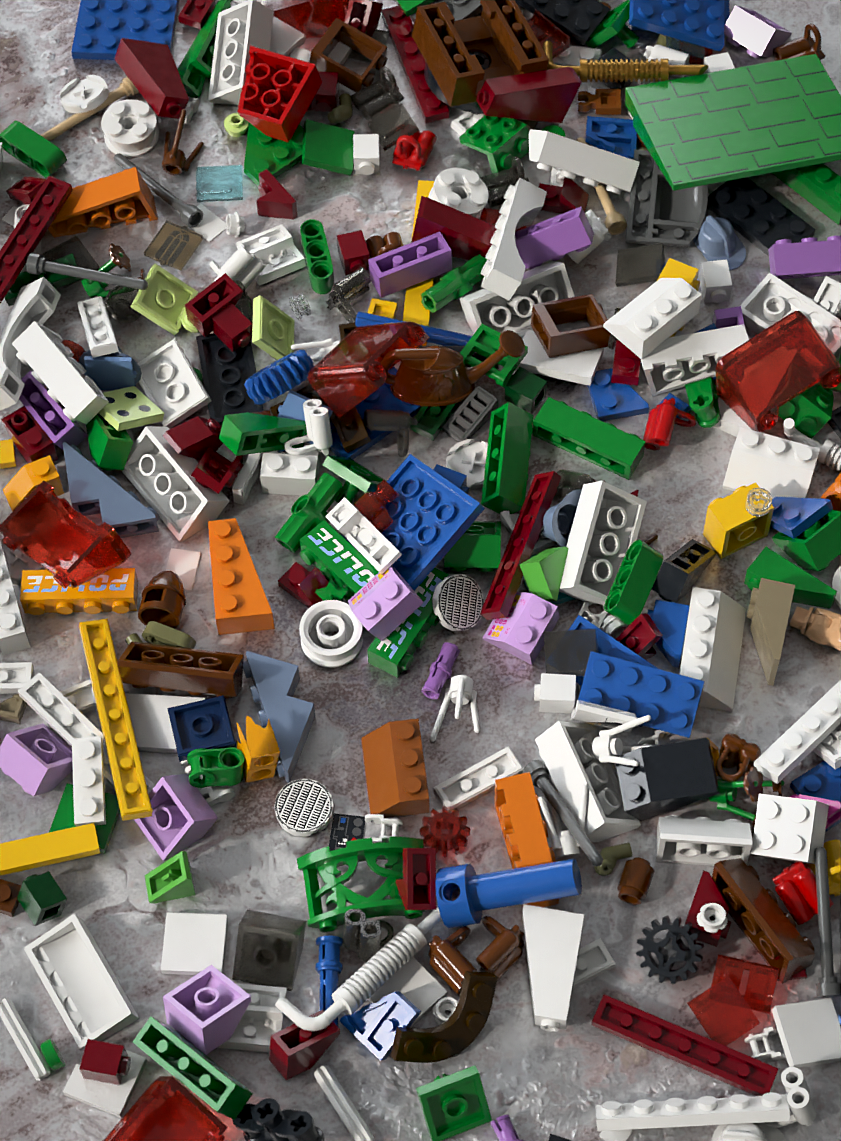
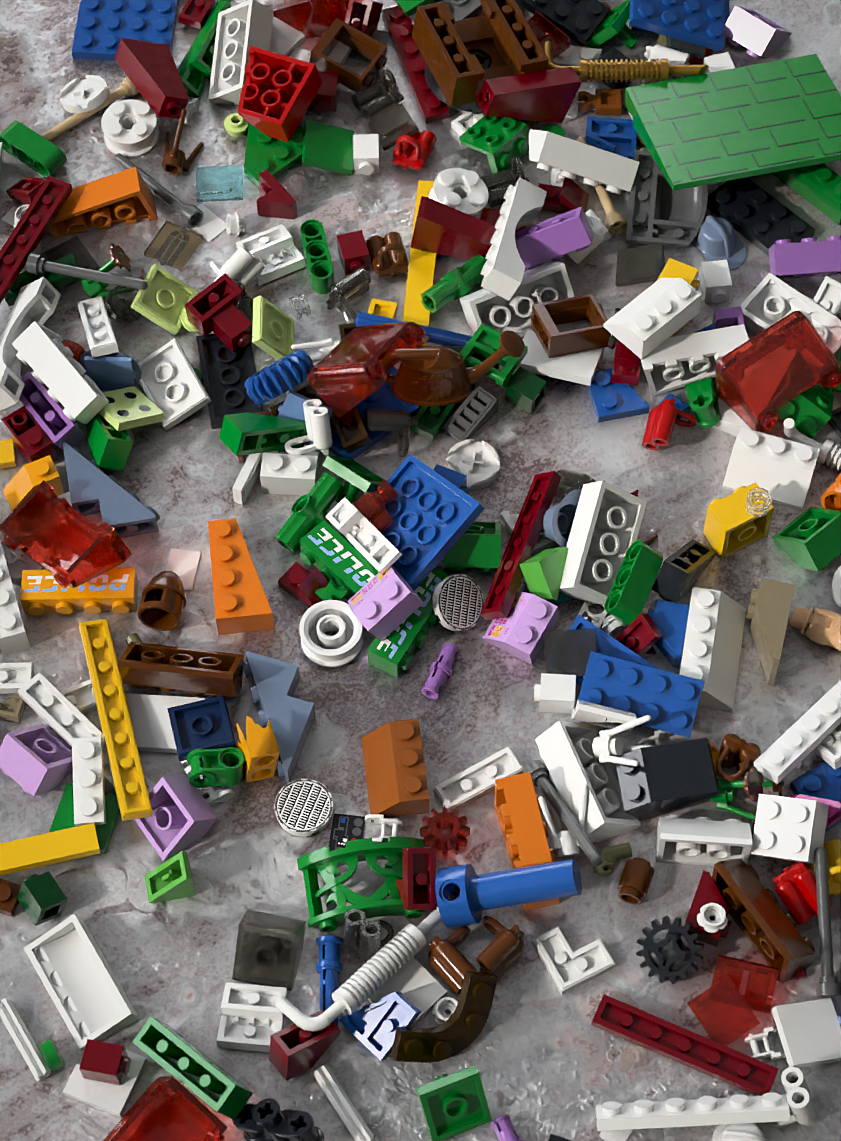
white slope [121,426,229,542] -> none
olive beam [142,621,196,649] -> none
white tile [161,912,228,975] -> none
dark red slope [162,416,223,460] -> none
lavender slope [163,965,251,1055] -> none
dark red bracket [191,447,244,494] -> none
olive arm [327,93,353,125] -> none
medium lavender brick [368,232,452,298] -> none
white plant [430,675,480,742] -> none
green brick [481,402,534,514] -> none
white slope [523,904,584,1032] -> none
green brick [532,397,646,480] -> none
green slope [744,547,837,609] -> none
blue wing [770,497,833,539] -> none
reddish brown piece [773,23,826,61] -> none

